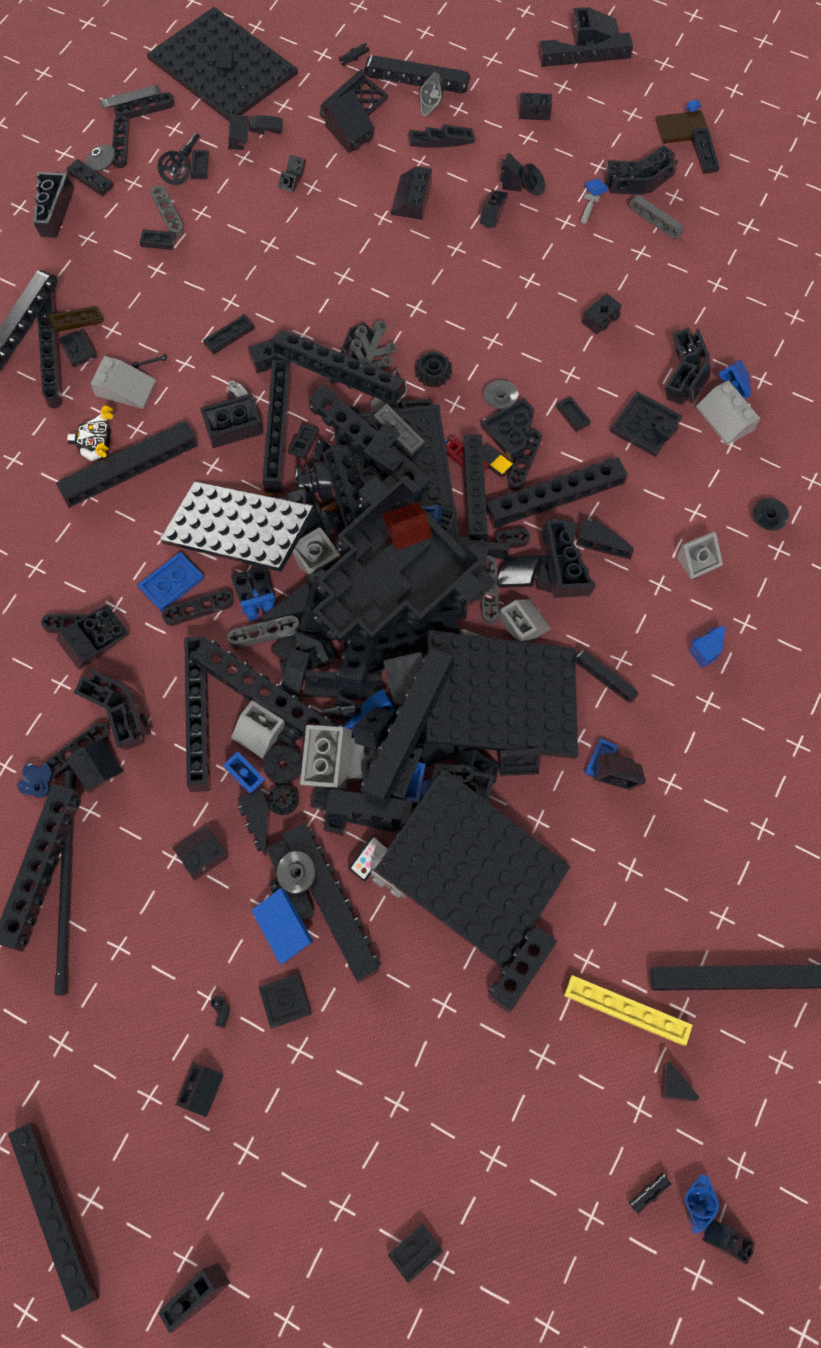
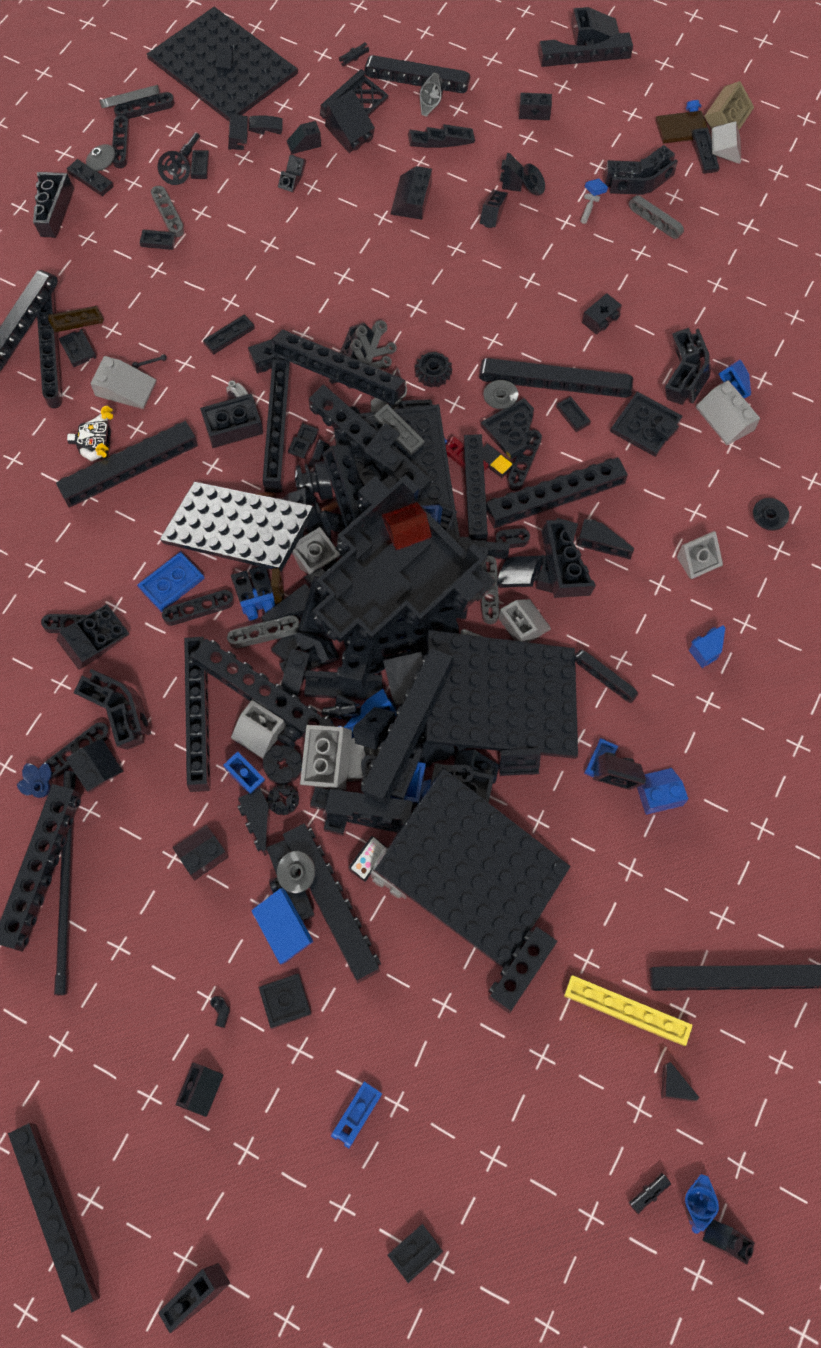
none -> dark brown tile [271,569,284,606]
none -> black slope [287,121,321,155]
none -> blue plate [331,1082,382,1149]
none -> black beam [479,358,634,398]
none -> blue slope [637,768,688,815]
none -> dark tan slope [704,81,754,130]
none -> light grey slope [712,121,741,164]

